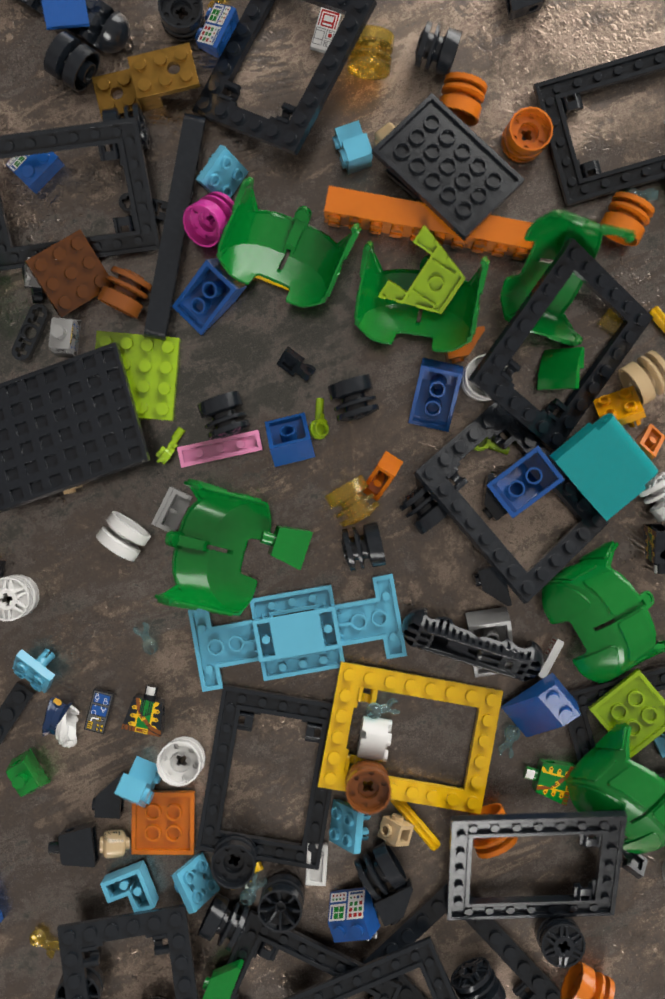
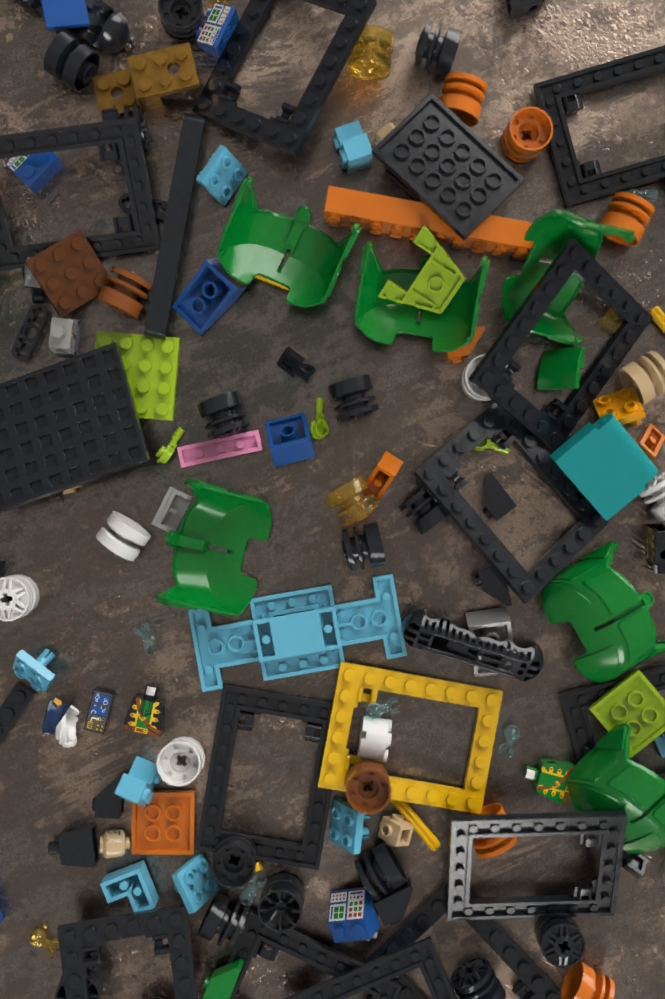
green torso [6,748,51,797] -> none
dark pink wheel [182,191,234,247] -> none
green torso [260,525,313,570] -> none
white tile [305,842,328,886] -> none
white tile [310,7,341,54] -> none
blue slope [408,357,464,432] -> none
blue slope [487,446,565,519] -> none
blue slope [501,672,581,737] -> none
white tile [538,636,564,678] -> none

